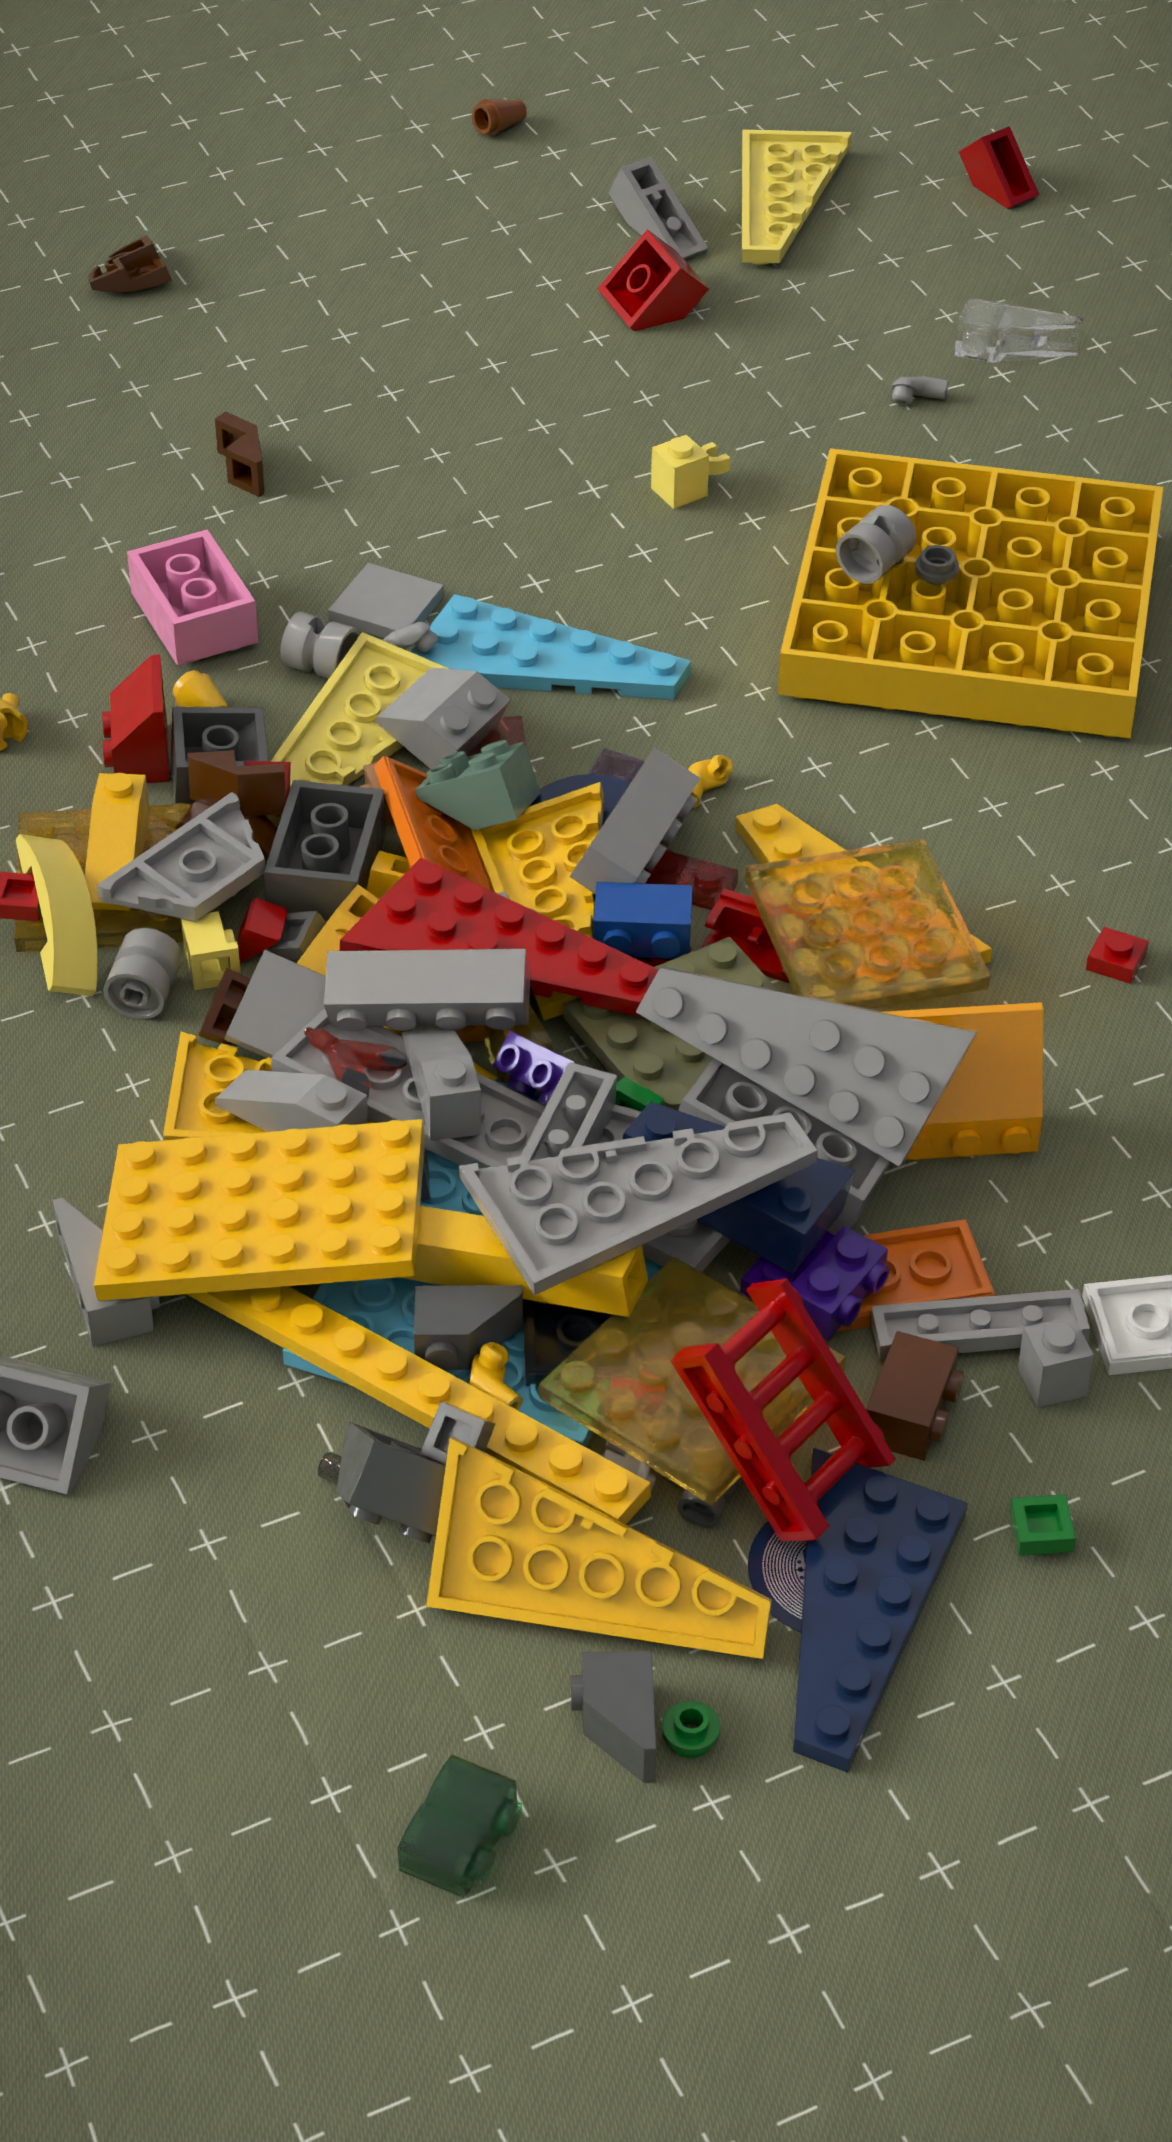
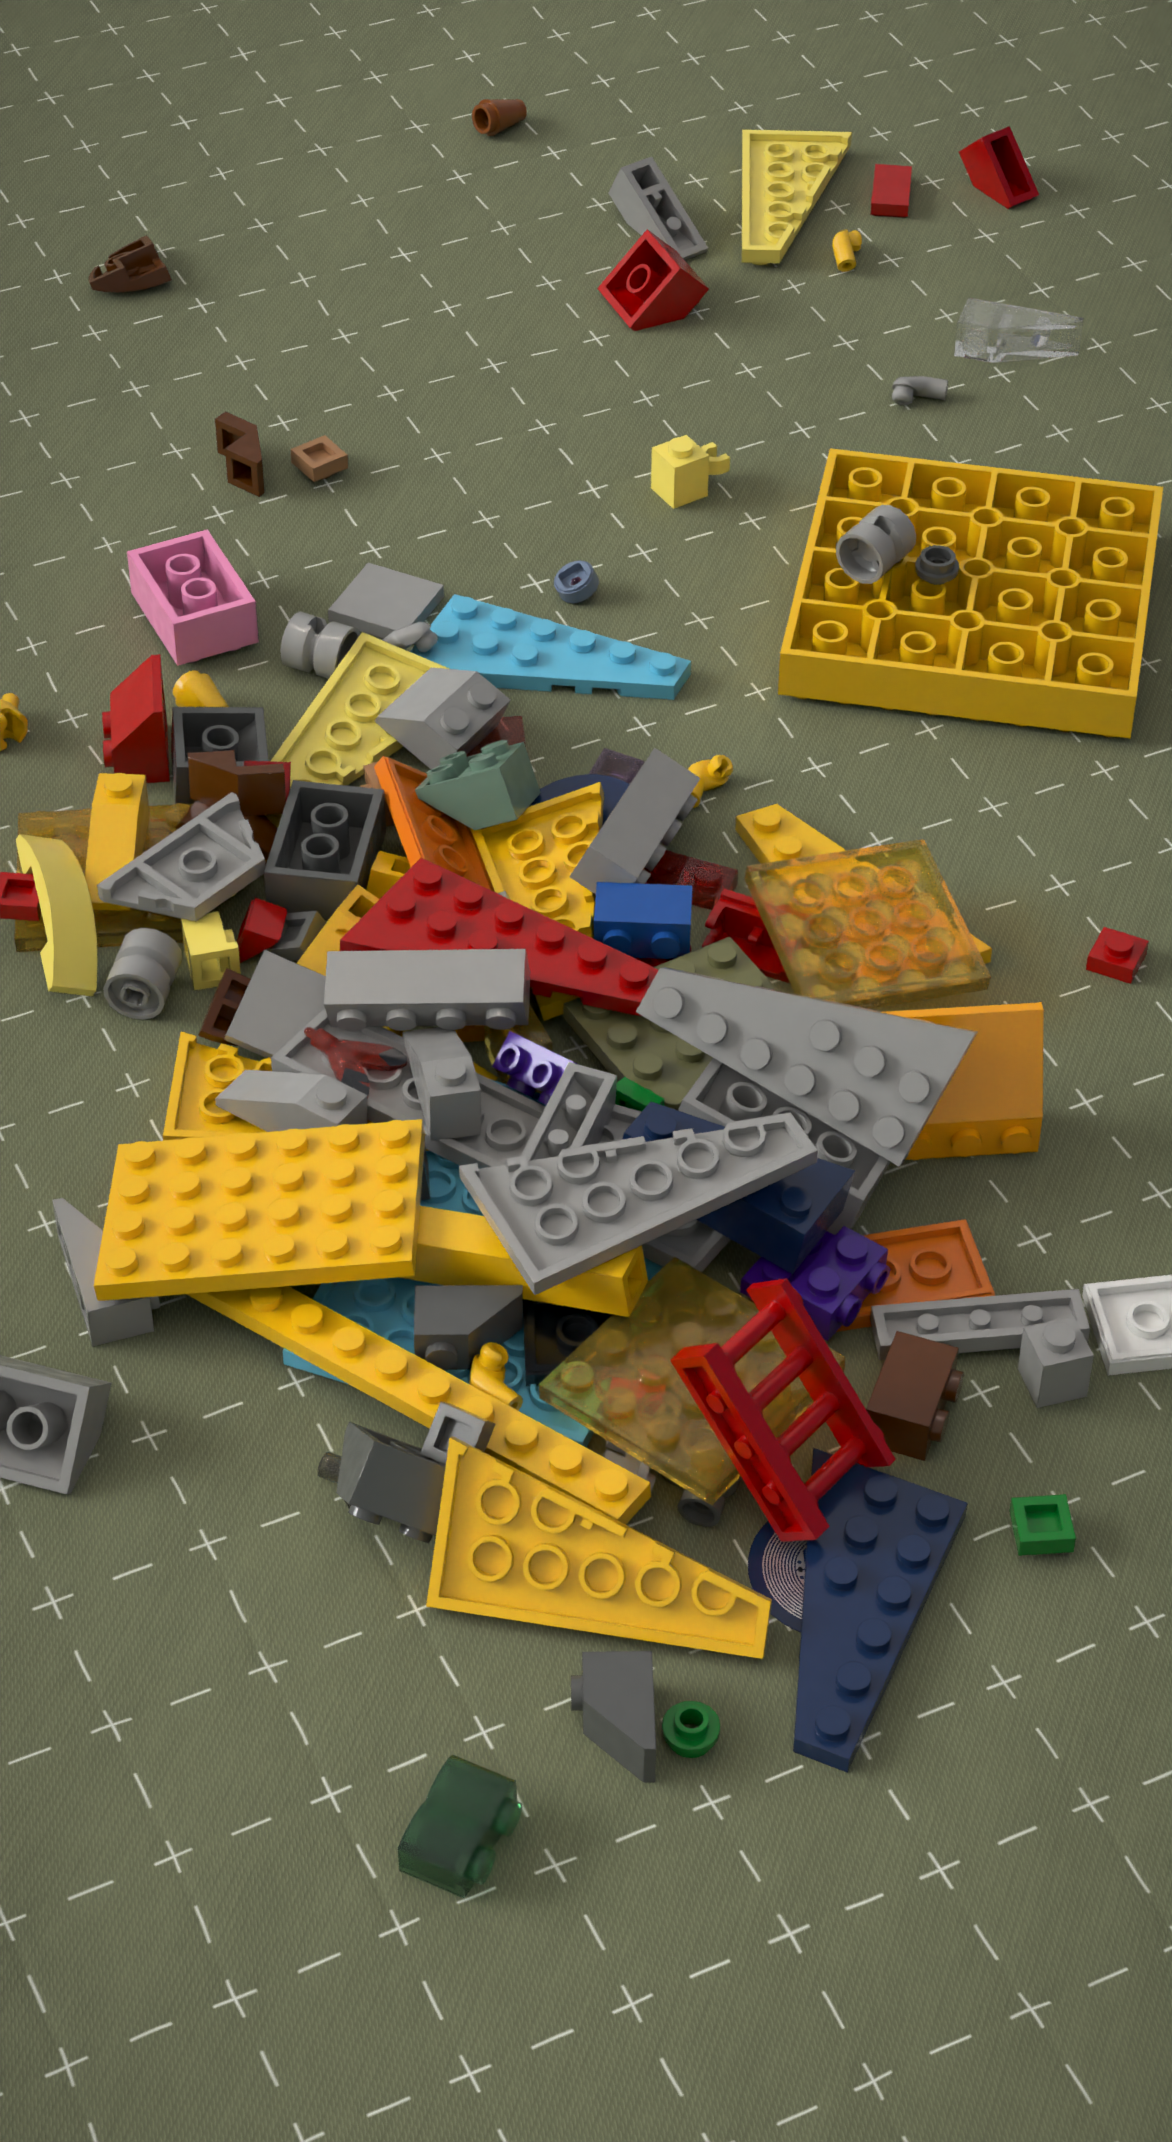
none -> medium nougat plate [291,435,348,482]
none -> sand blue tile [554,561,599,603]
none -> yellow arm [832,229,862,272]
none -> red tile [870,164,912,218]

